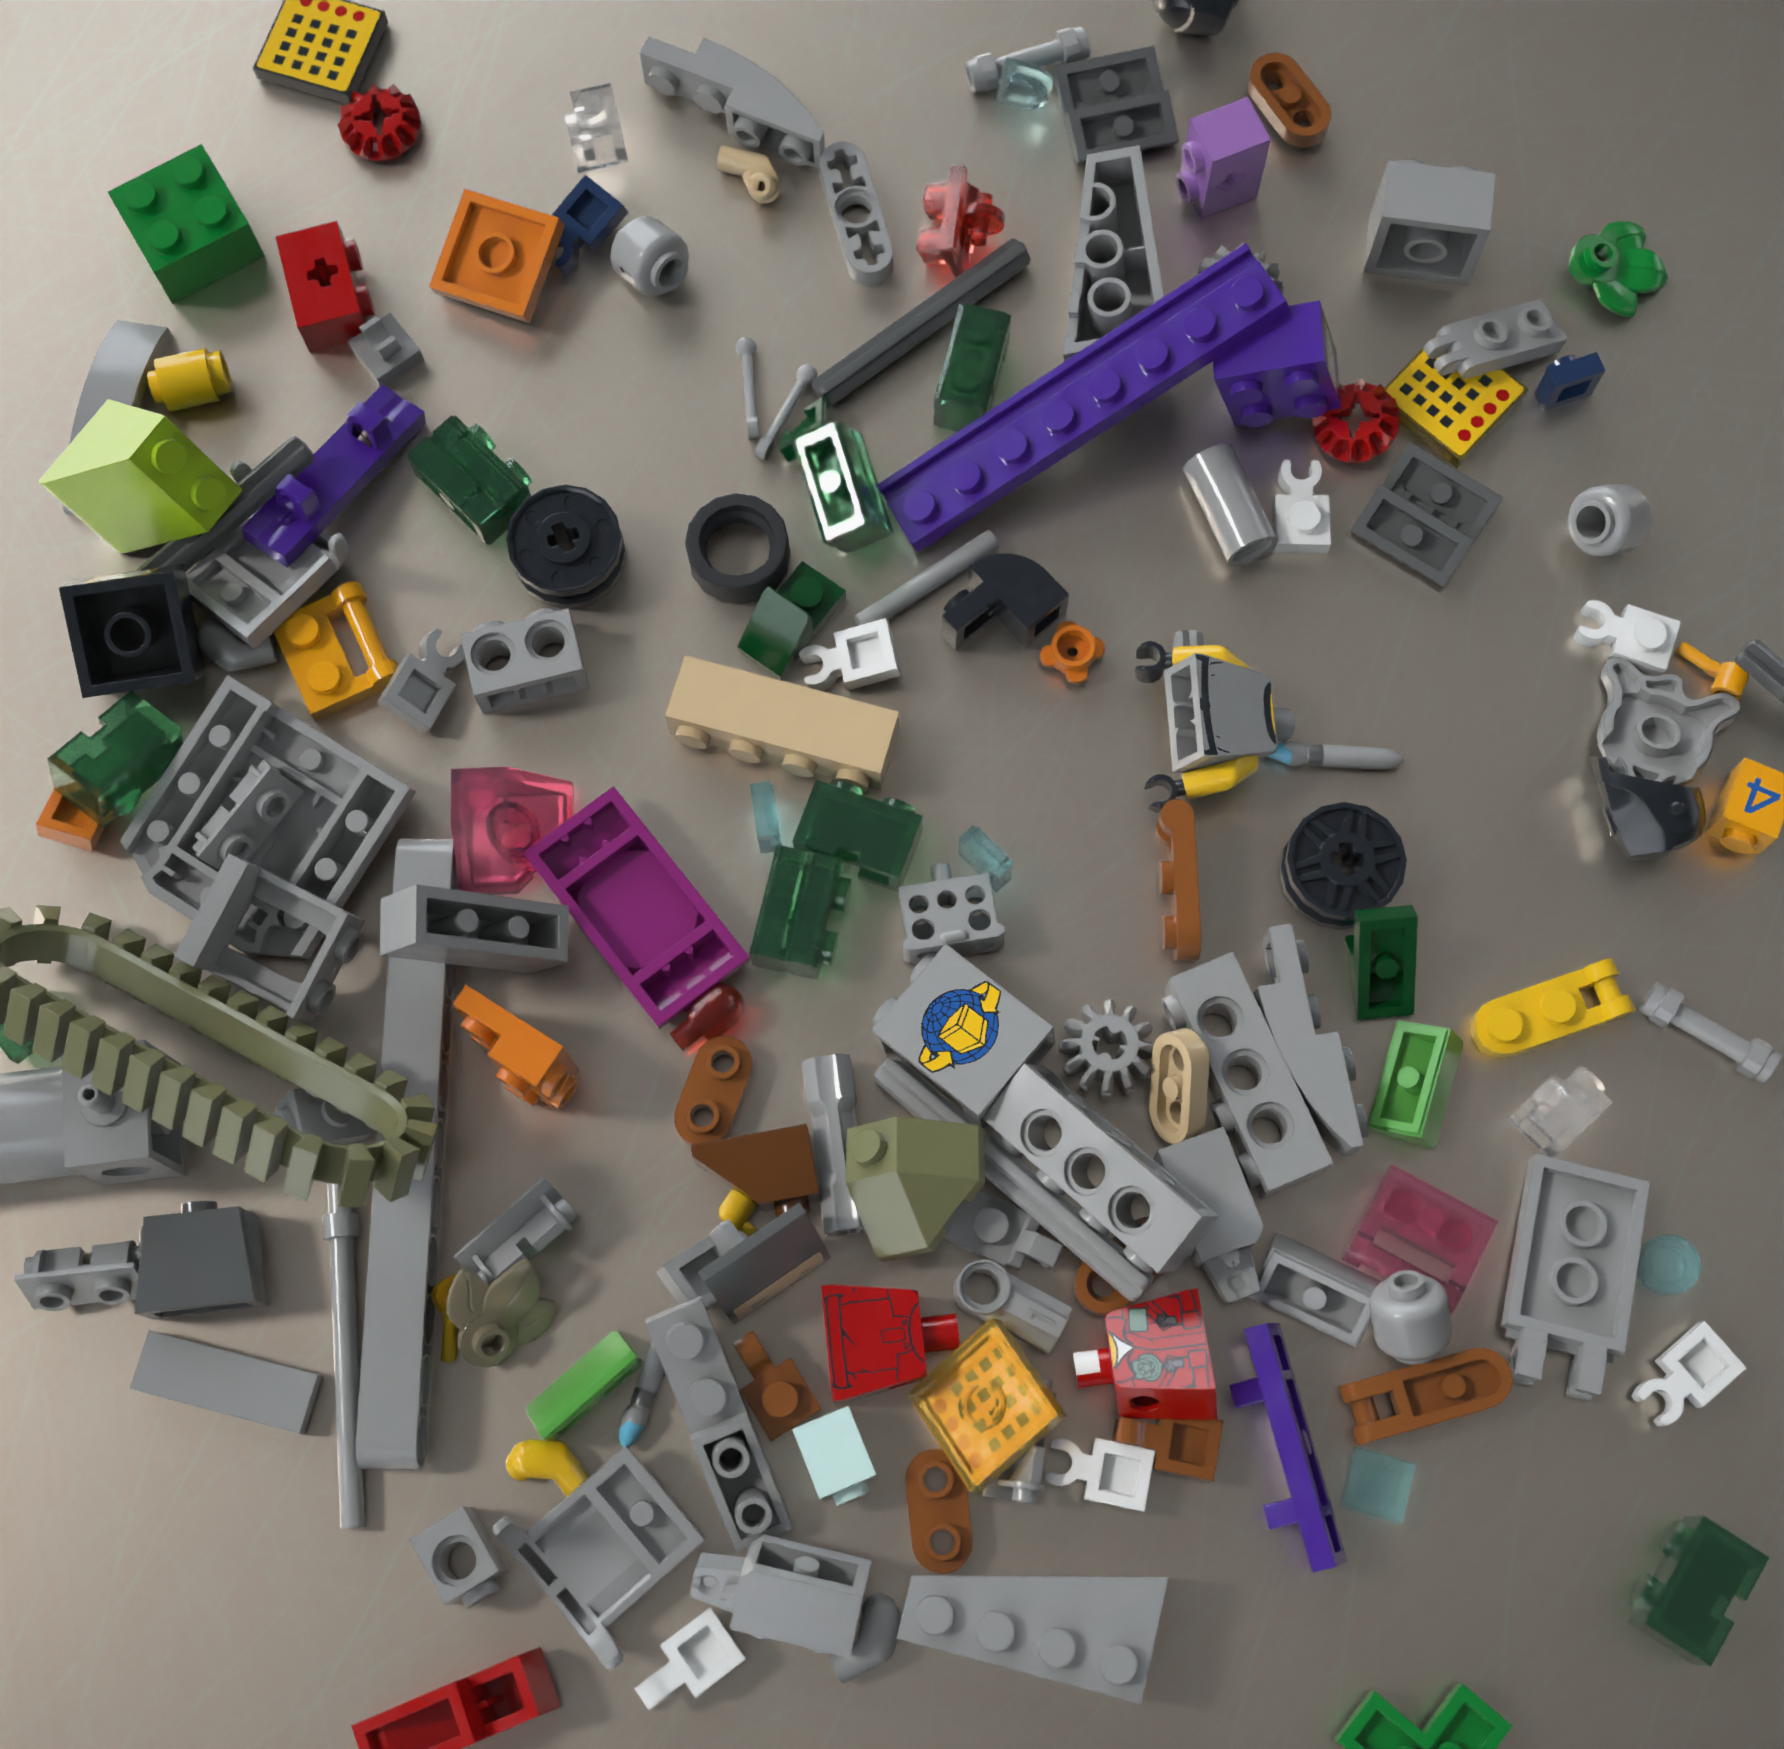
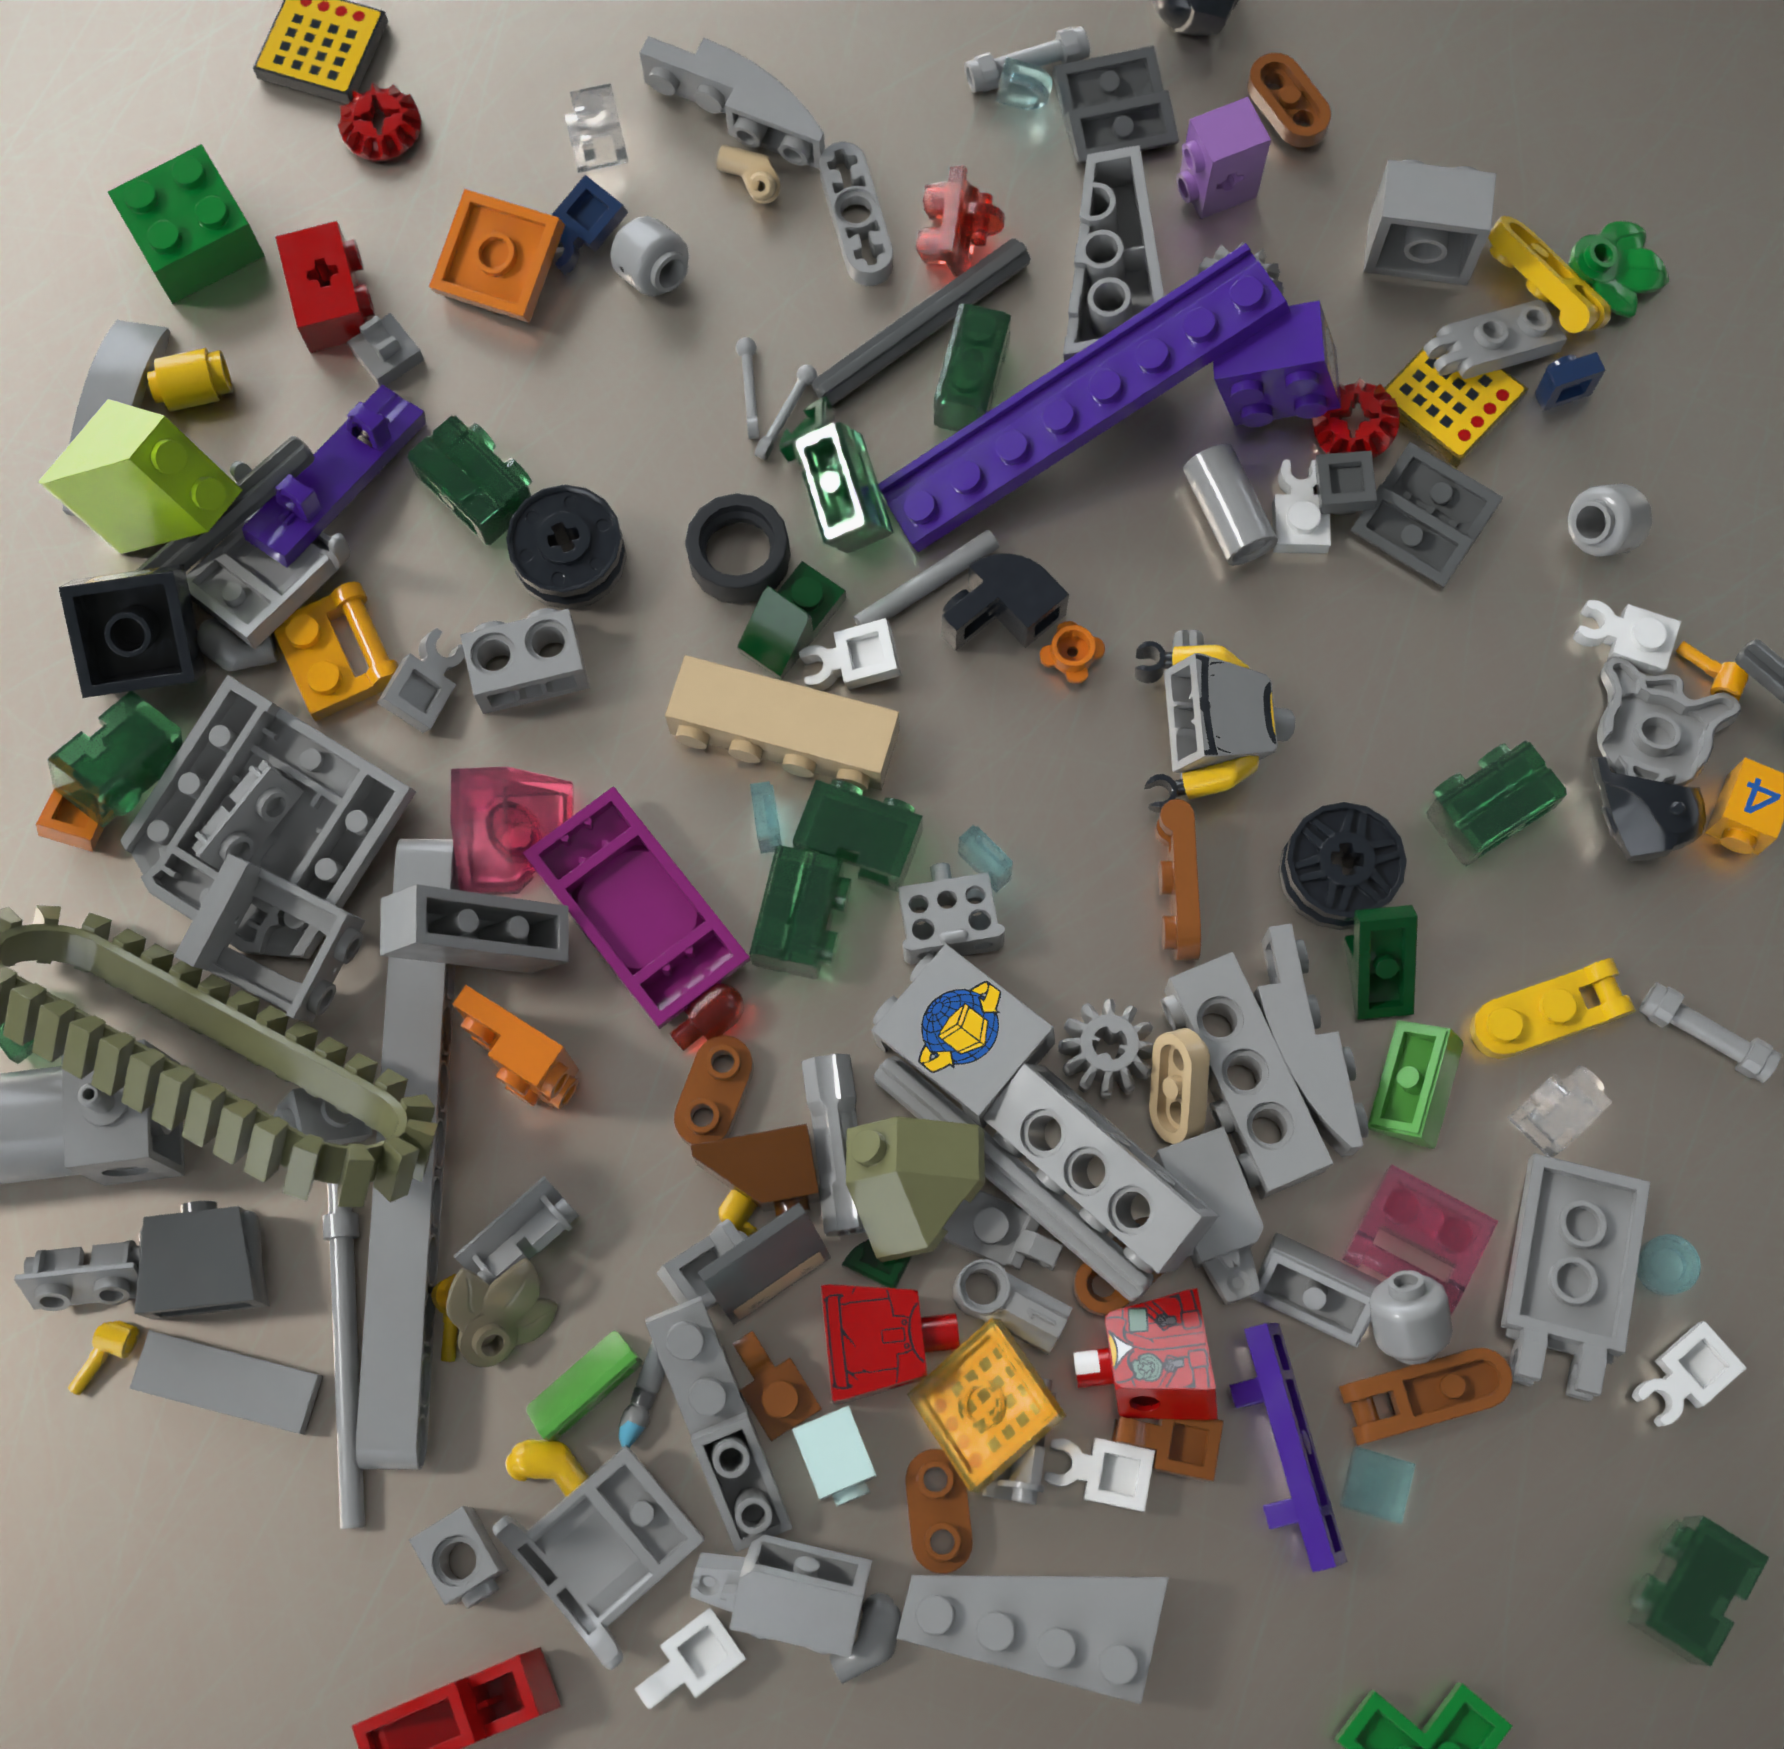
light grey piece [1267,741,1404,770] -> none
none -> yellow hand [68,1320,140,1396]
none -> dark green tile [842,1239,913,1289]
none -> dark grey tile [1315,451,1377,515]
none -> clear green brick [1426,740,1567,867]
none -> yellow plate [1488,215,1611,333]

